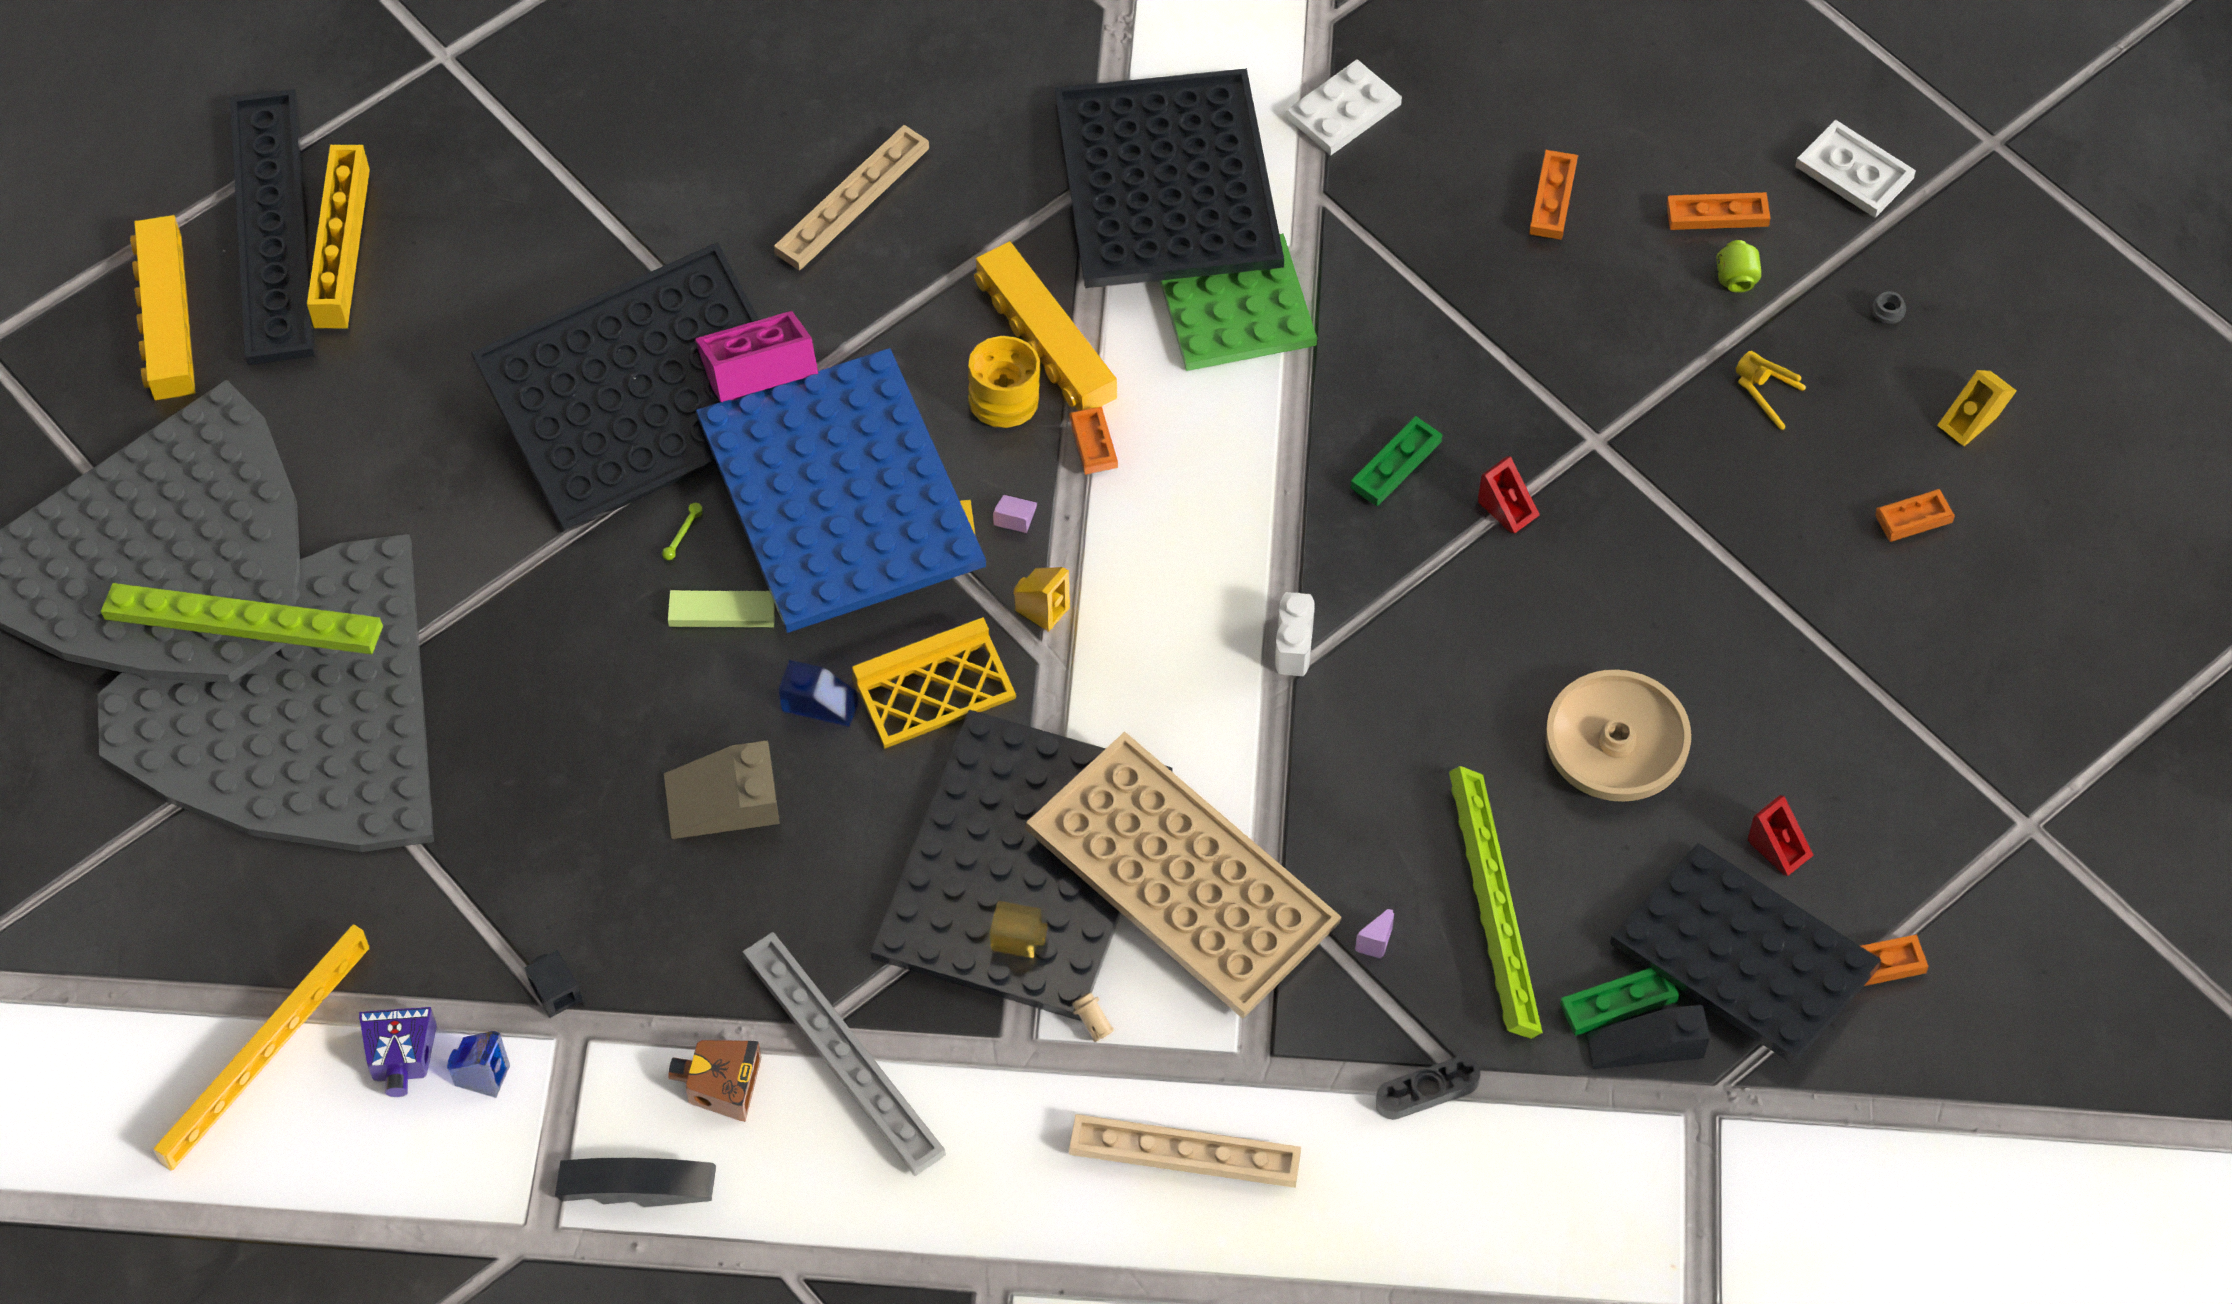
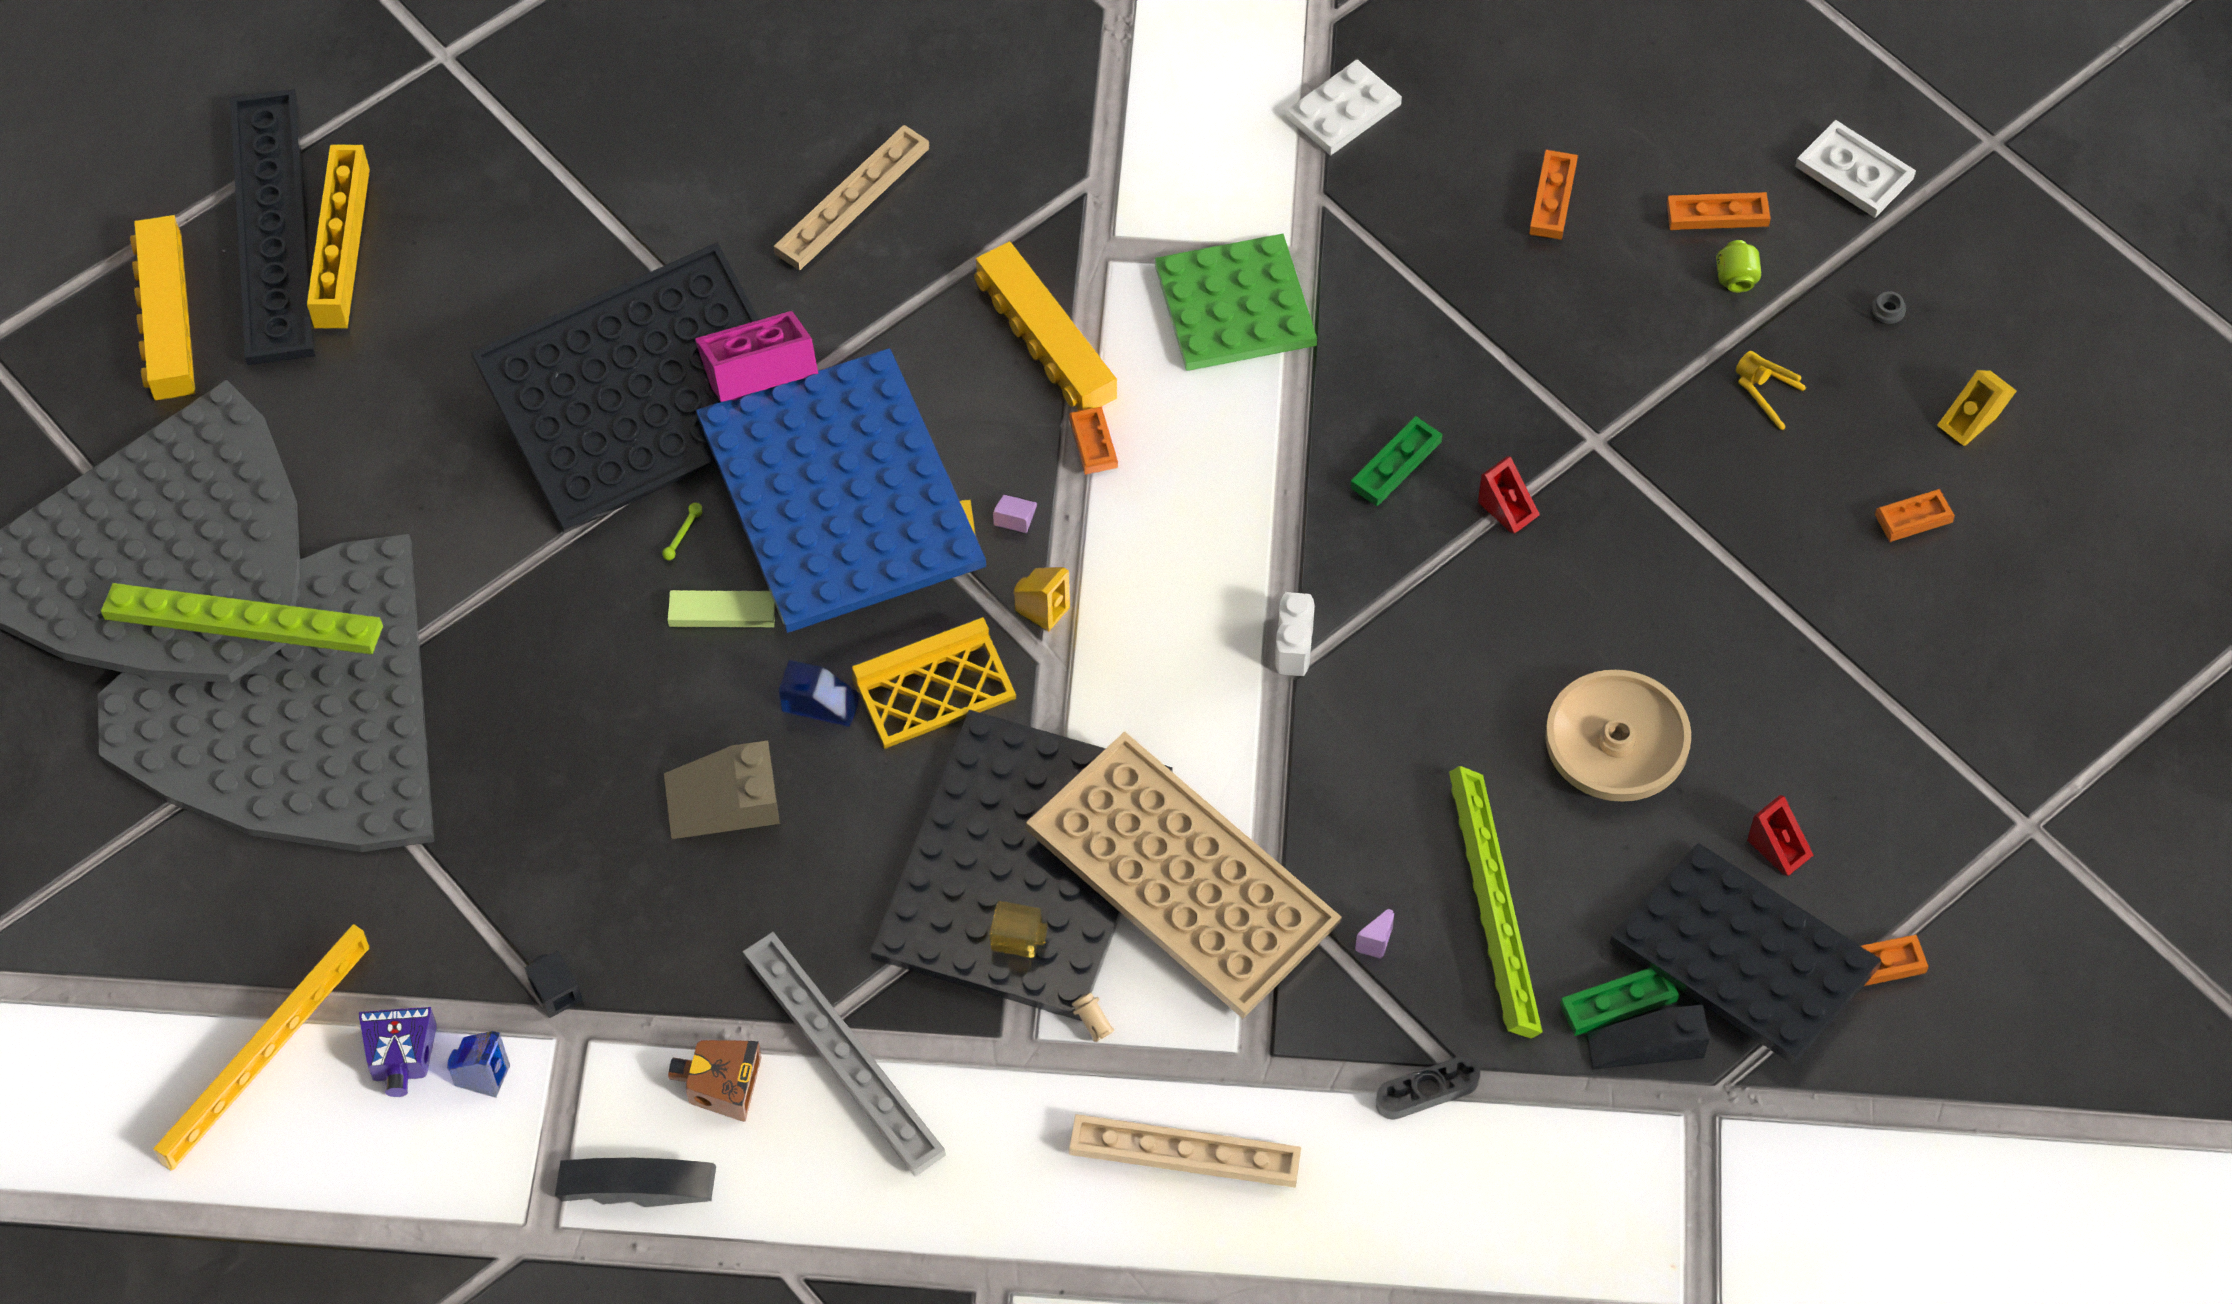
yellow wheel [968,336,1040,428] -> none
black plate [1055,68,1284,288] -> none

